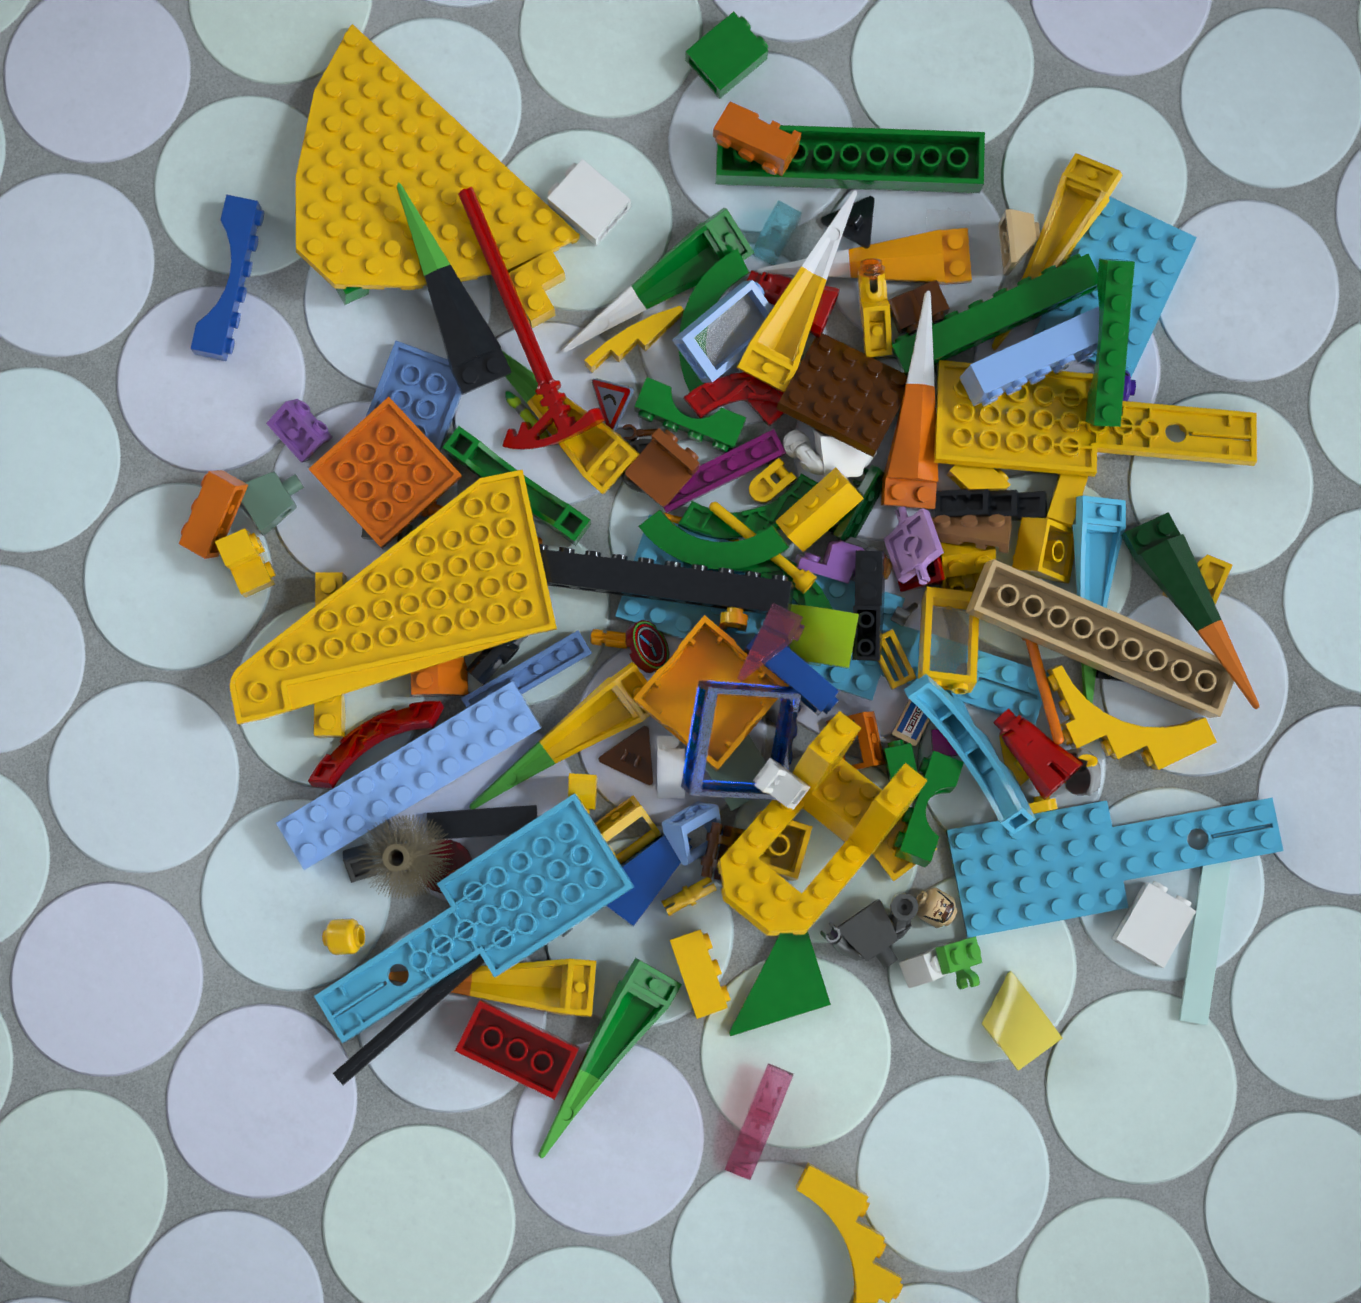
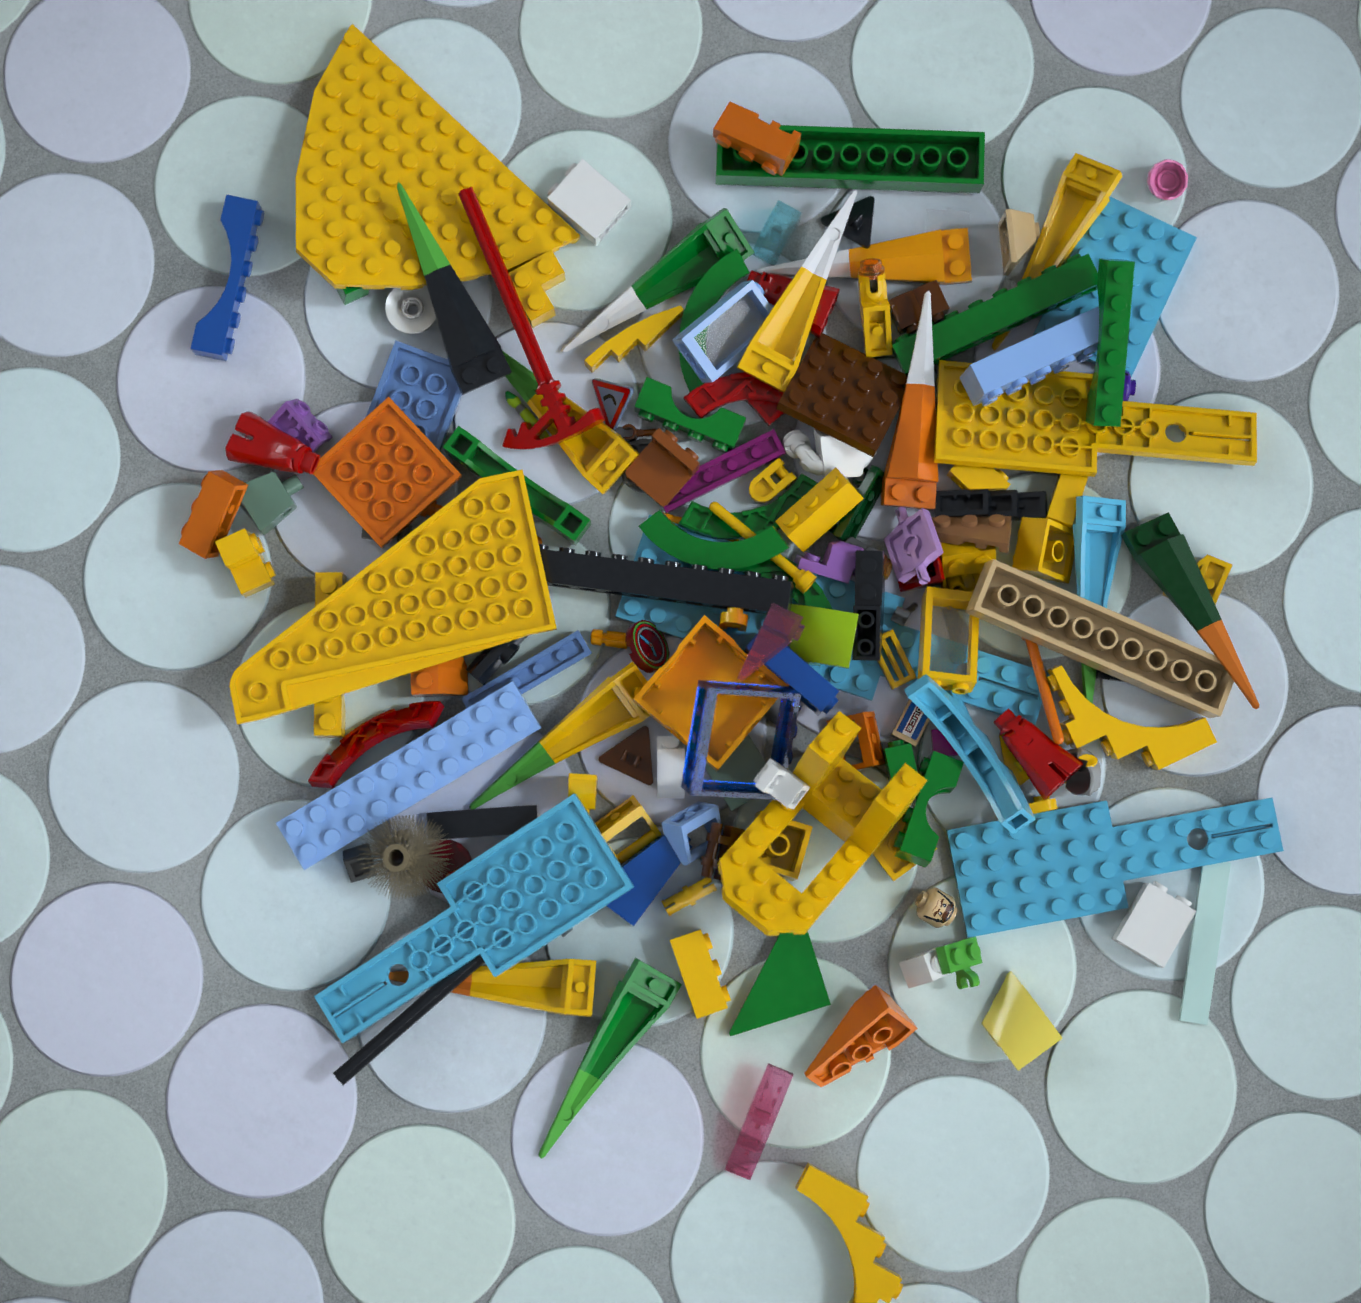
yellow head [322,918,365,955] -> none
red brick [455,999,580,1100] -> none
green brick [685,11,768,99] -> none
dark grey torso [820,893,919,969] -> none
none -> red piece [225,411,320,474]
none -> white dish [385,286,436,334]
none -> orange wedge [804,985,918,1088]
none -> bright pink hair [1147,159,1188,200]

